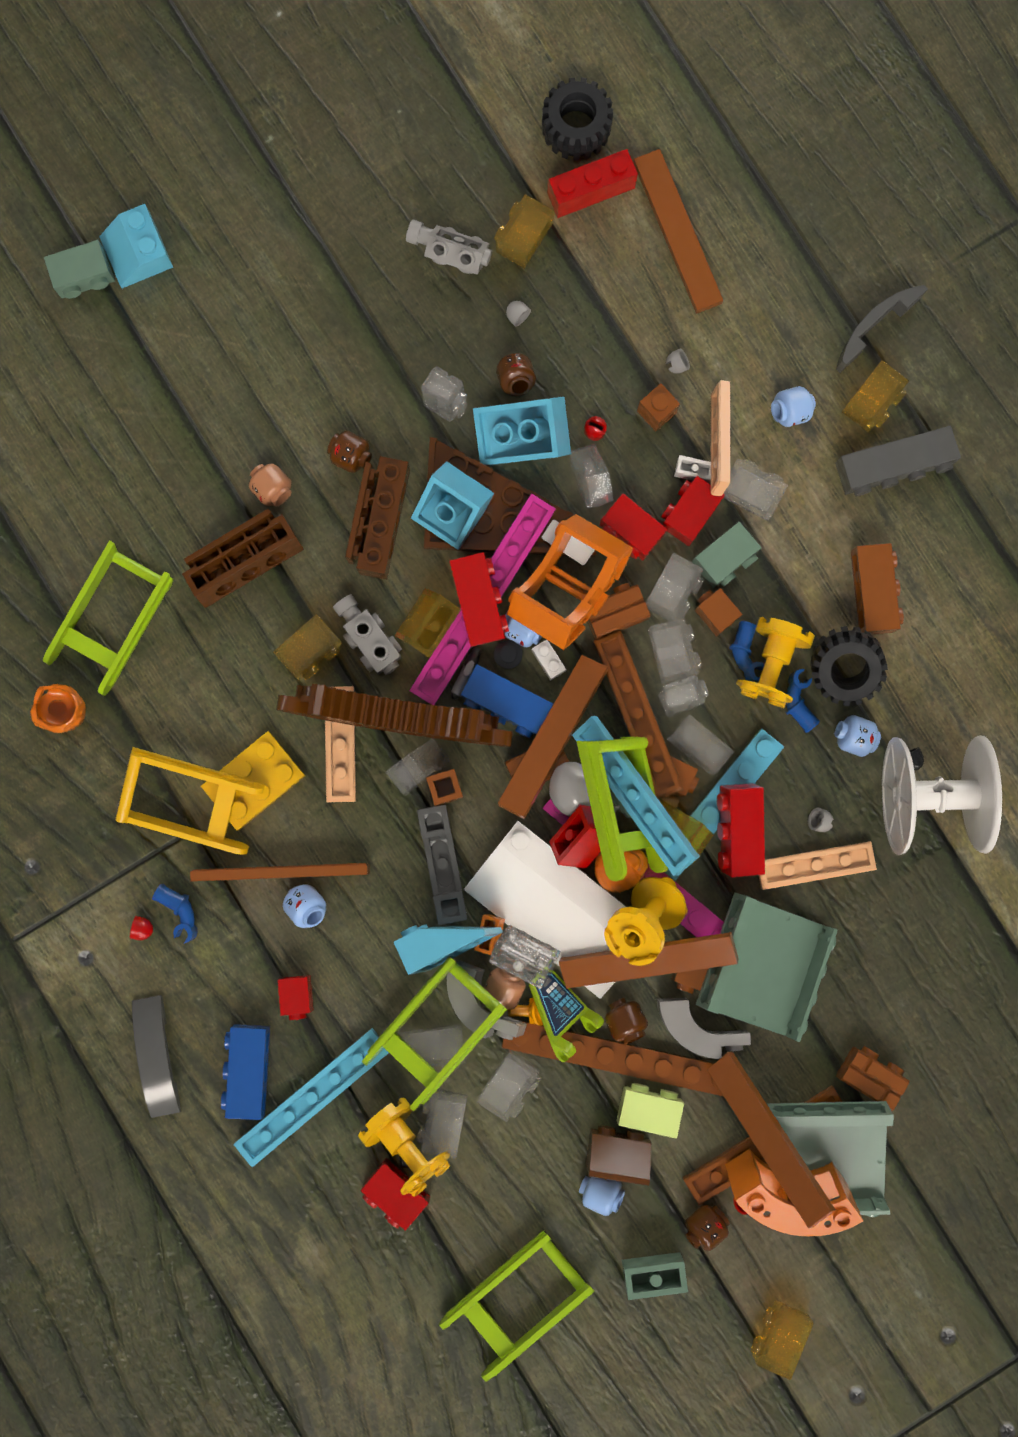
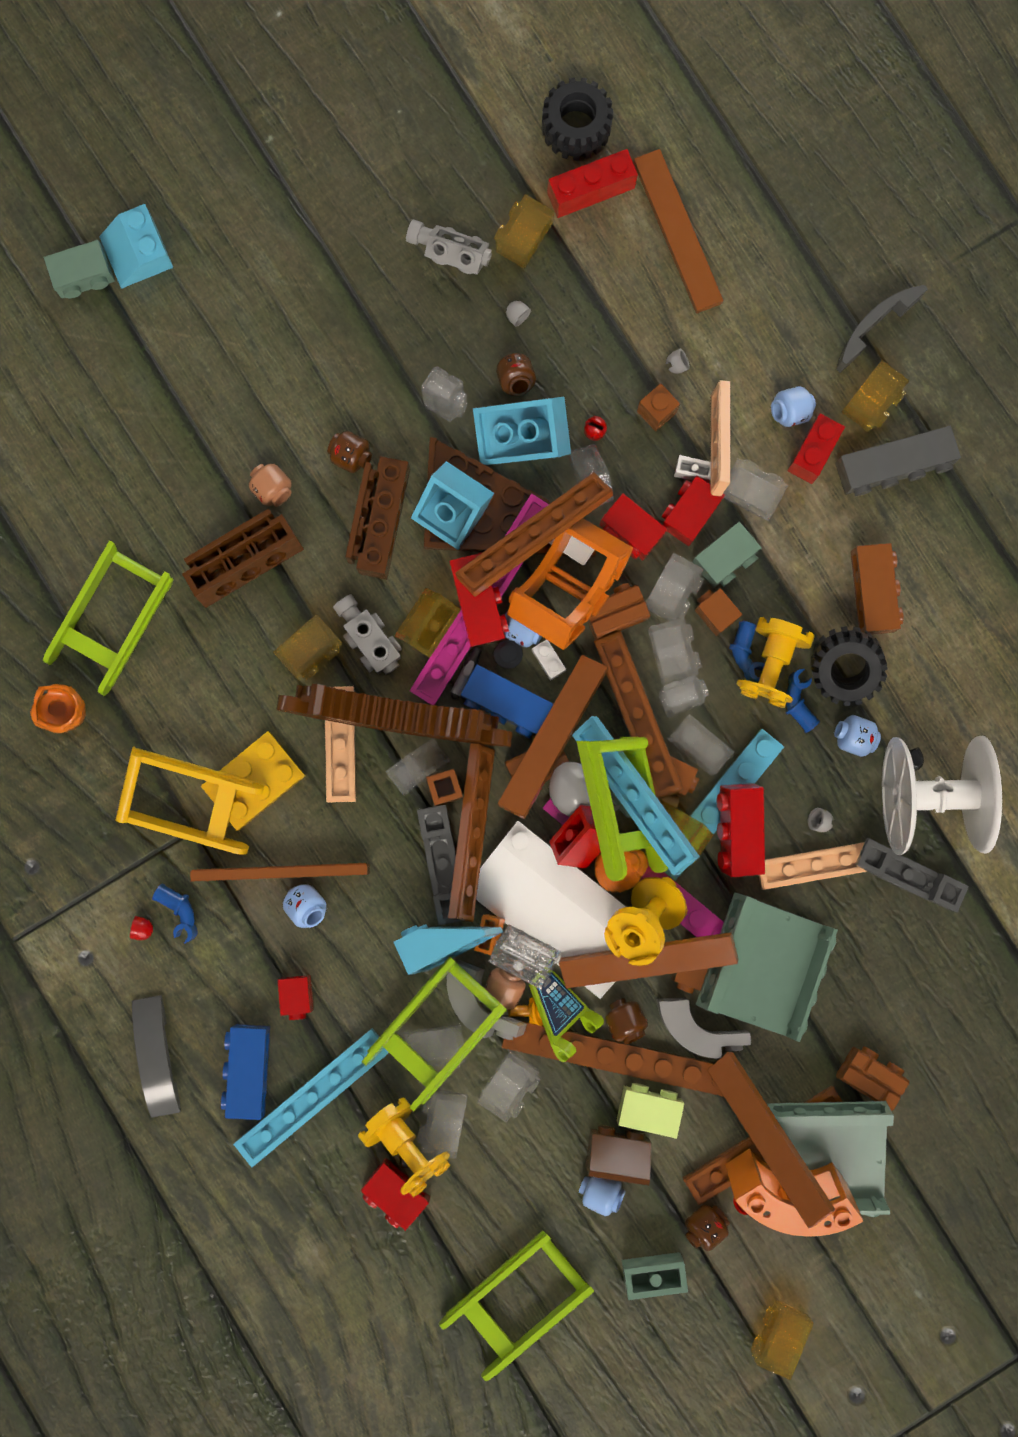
none -> dark orange tile [448,743,495,922]
none -> dark orange tile [455,472,613,597]
none -> red brick [787,413,845,484]
none -> dark grey slope [855,838,969,913]

